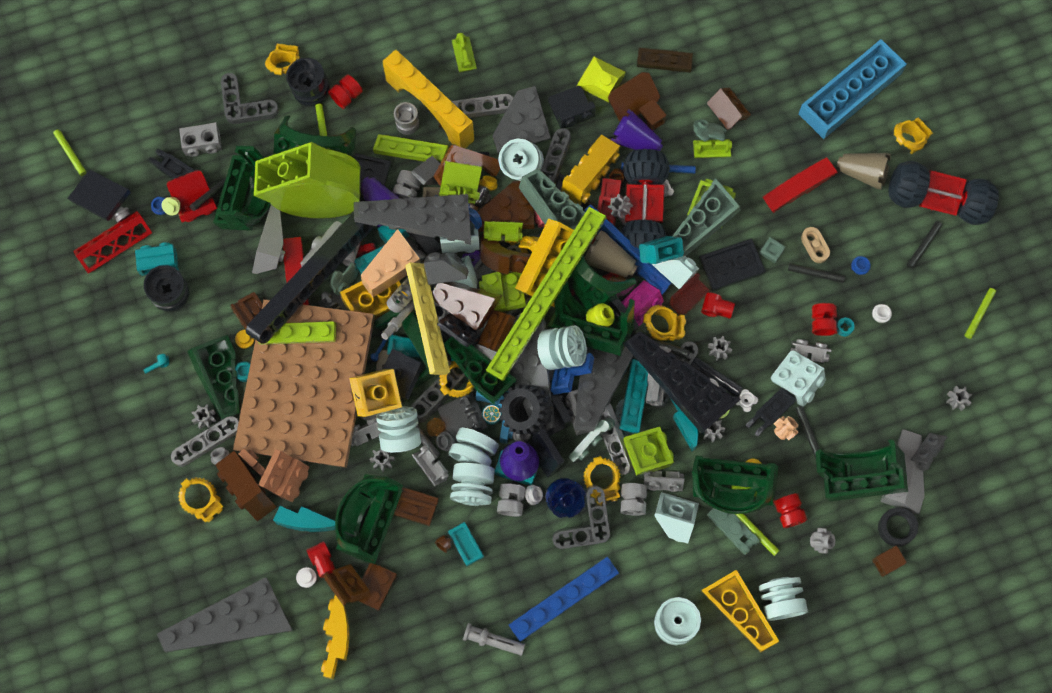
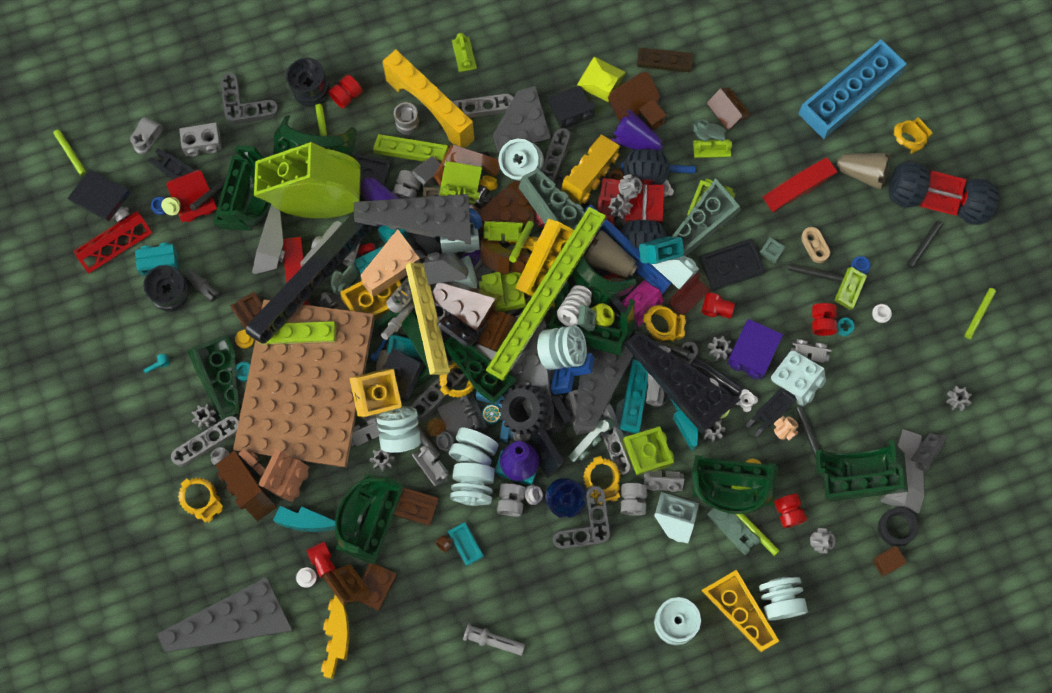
yellow piece [265,44,300,75] -> none
blue plate [509,557,619,642] -> none
none -> light grey piece [130,117,162,154]
none -> dark grey pin [184,269,219,302]
none -> lime bar [509,221,534,262]
none -> white piece [557,285,592,326]
none -> sand green tile [578,305,596,331]
none -> light grey gear [618,174,642,199]
none -> dark purple brick [727,319,783,380]
none -> lime plate [834,267,867,310]

